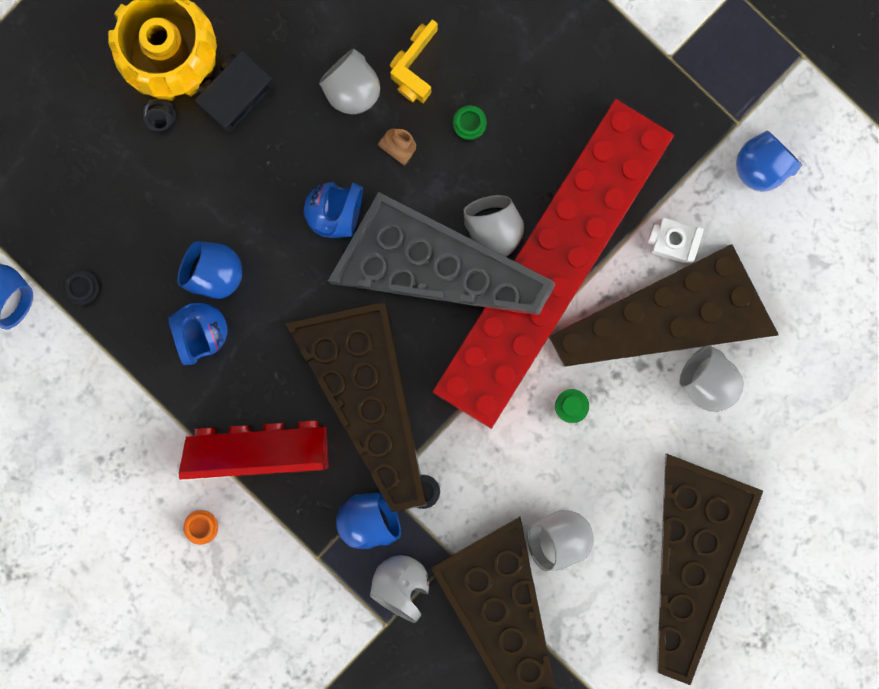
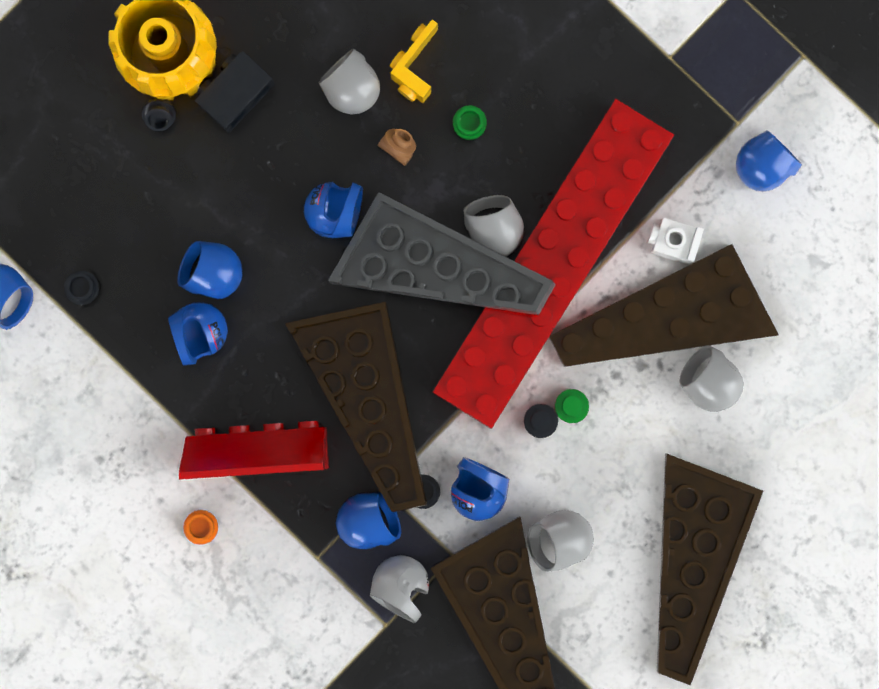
none -> blue helmet [451,457,510,521]
none -> black plate [524,404,558,438]

